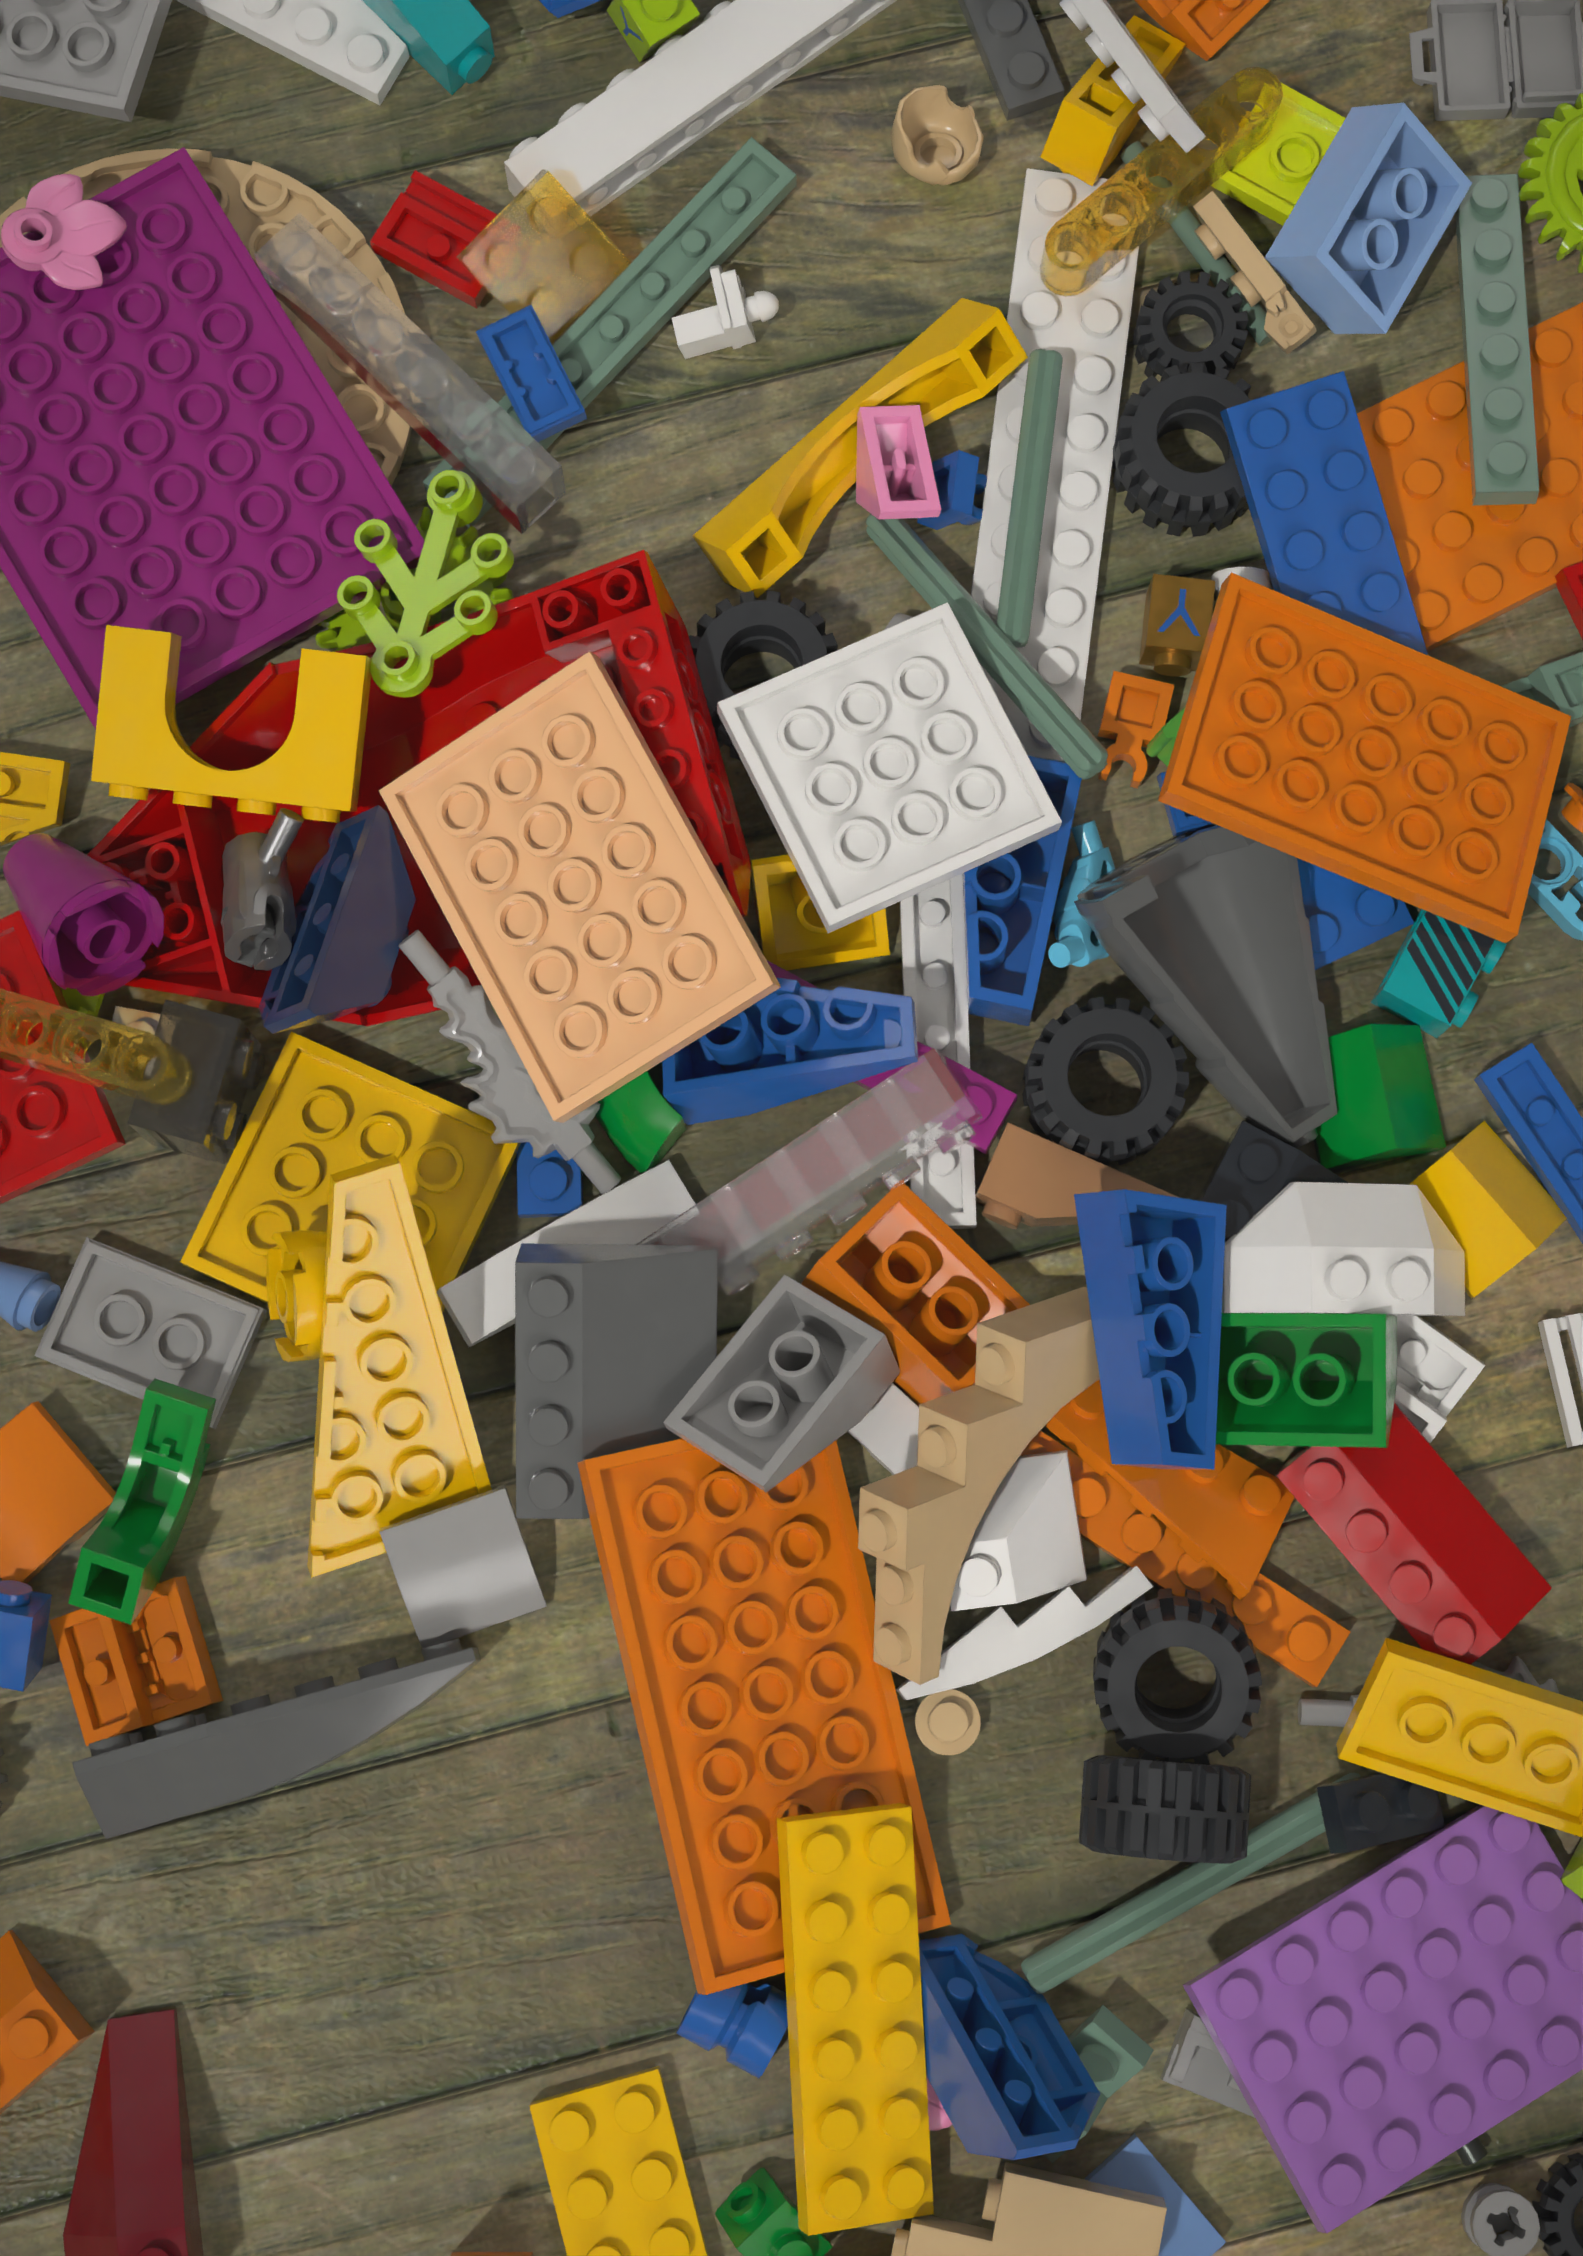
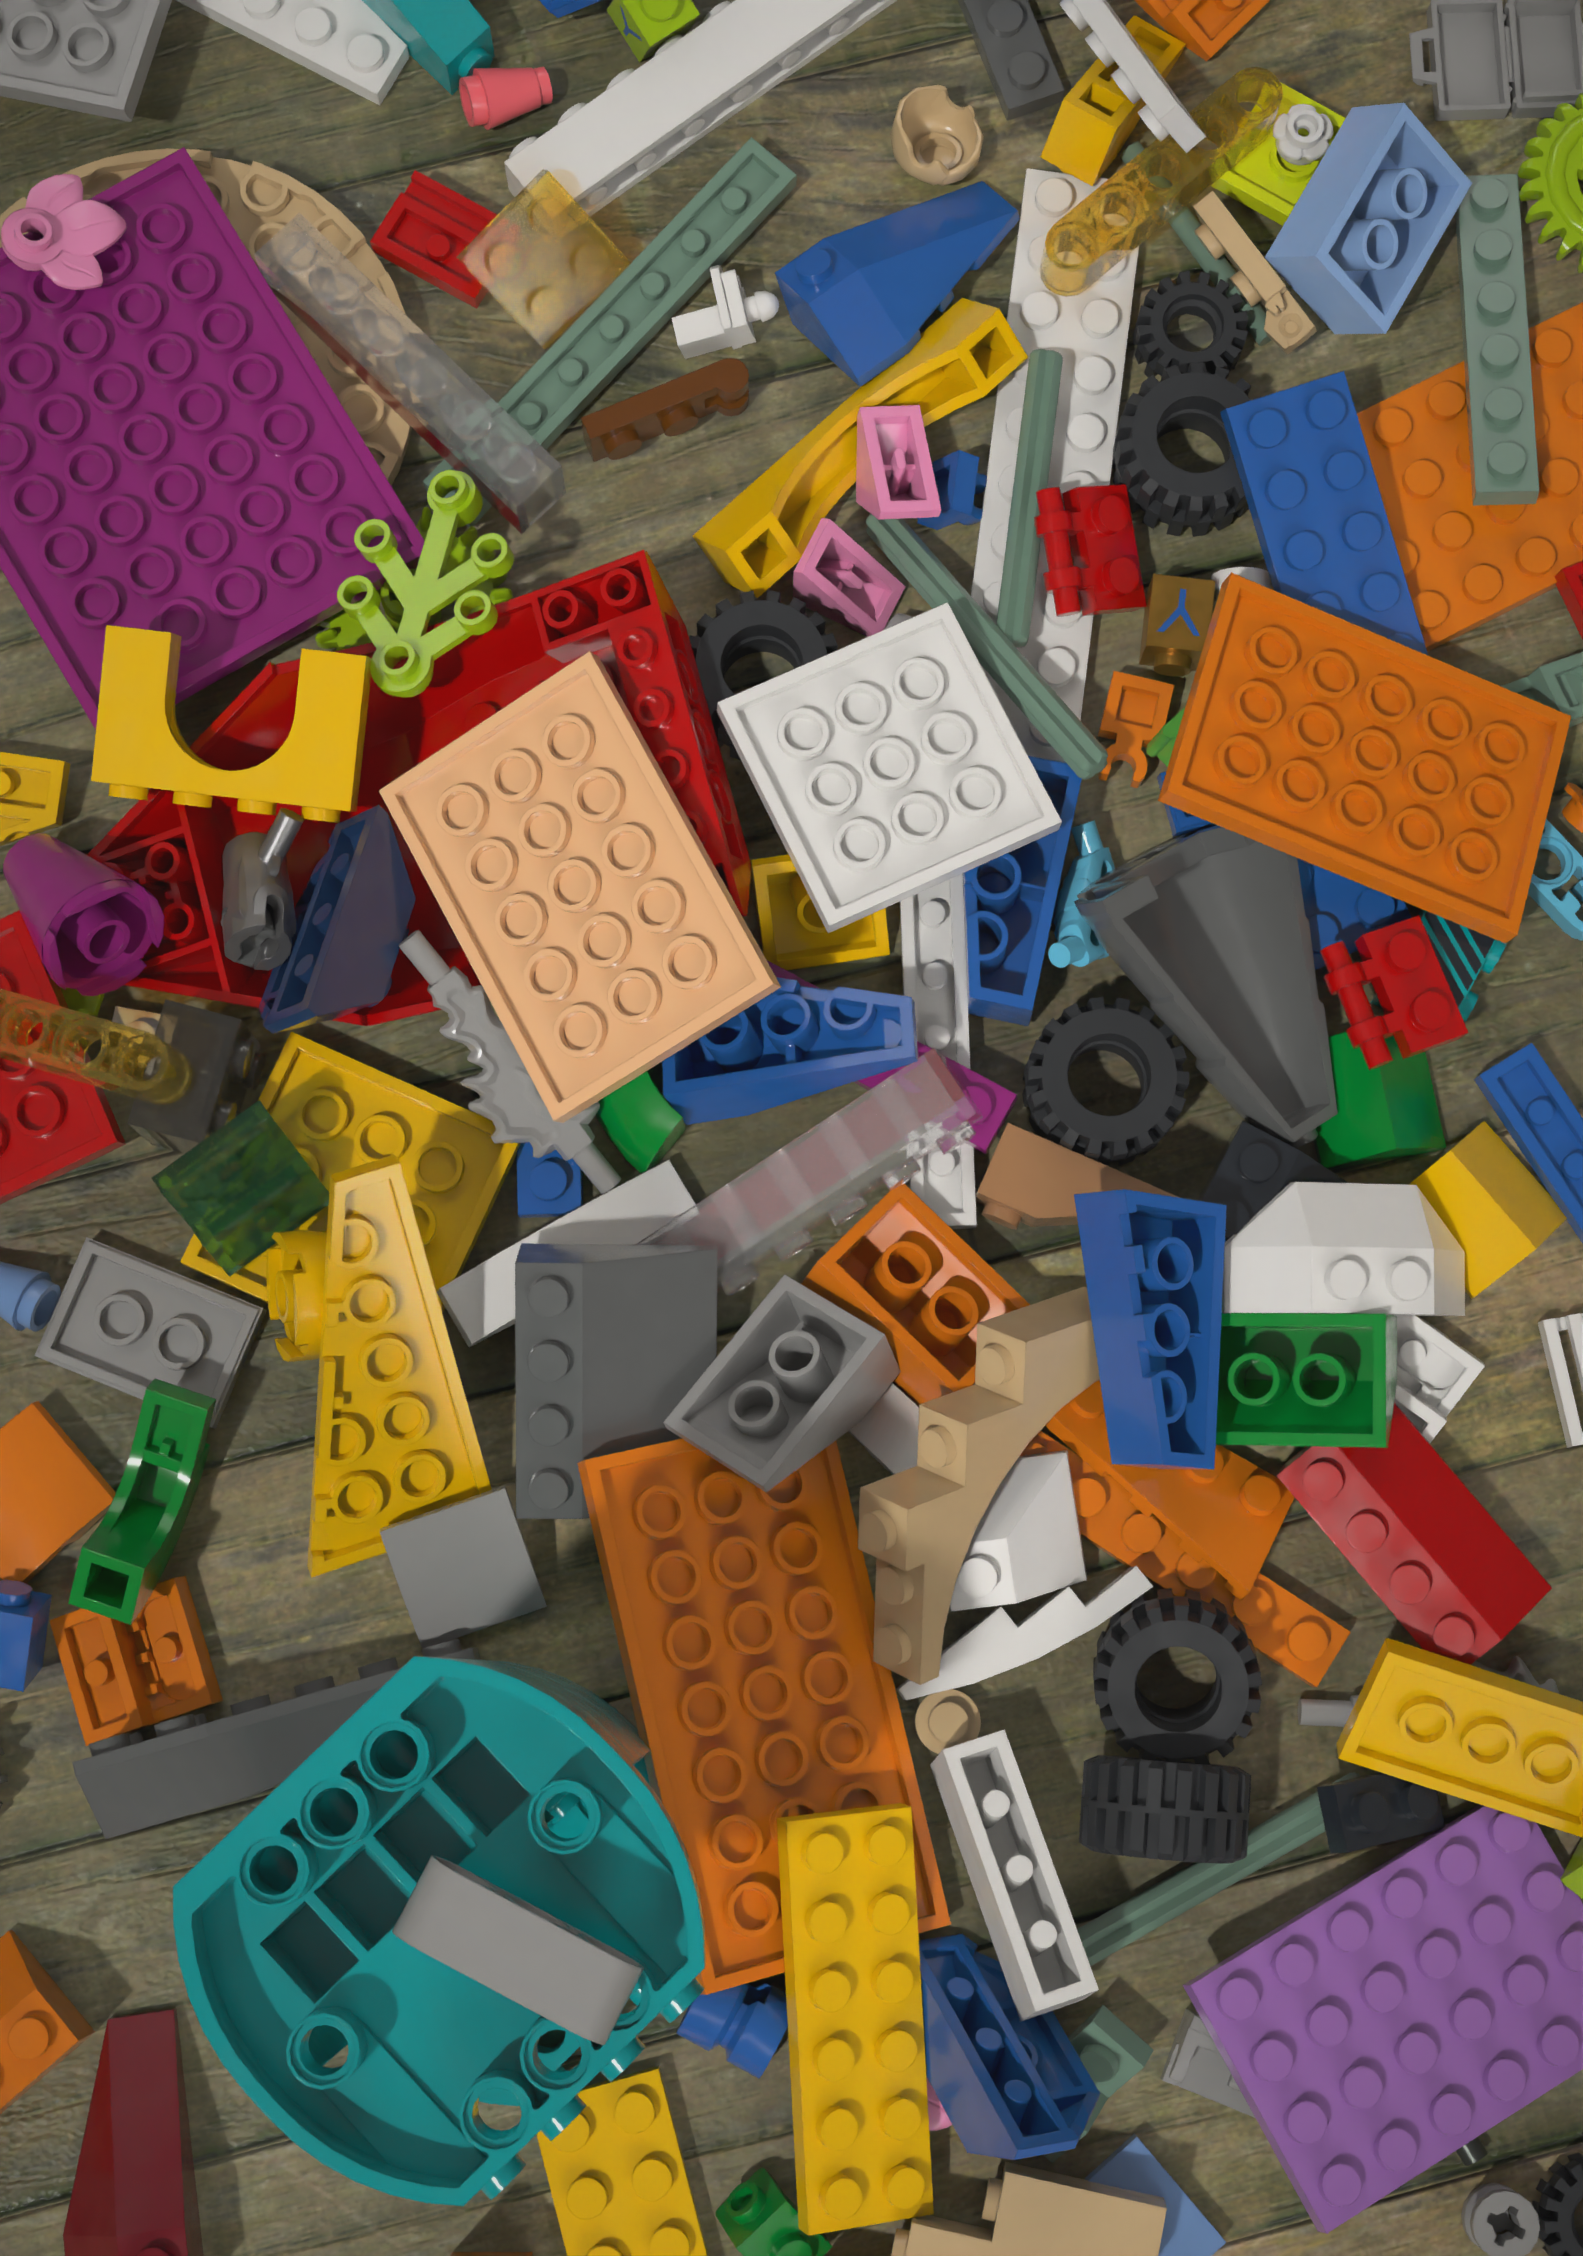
blue plate [476,304,587,445] -> none
none -> clear green slope [152,1100,329,1276]
none -> teal cylinder [173,1656,706,2206]
none -> light grey beam [392,1855,644,2045]
none -> coral cone [459,67,553,130]
none -> reddish brown plate [581,358,749,462]
none -> blue wedge [775,181,1020,387]
none -> bright pink slope [793,518,906,637]
none -> white brick [930,1729,1099,2021]
none -> red plate [1034,484,1147,617]
none -> white plate [1273,104,1333,165]
none -> red plate [1320,915,1469,1070]

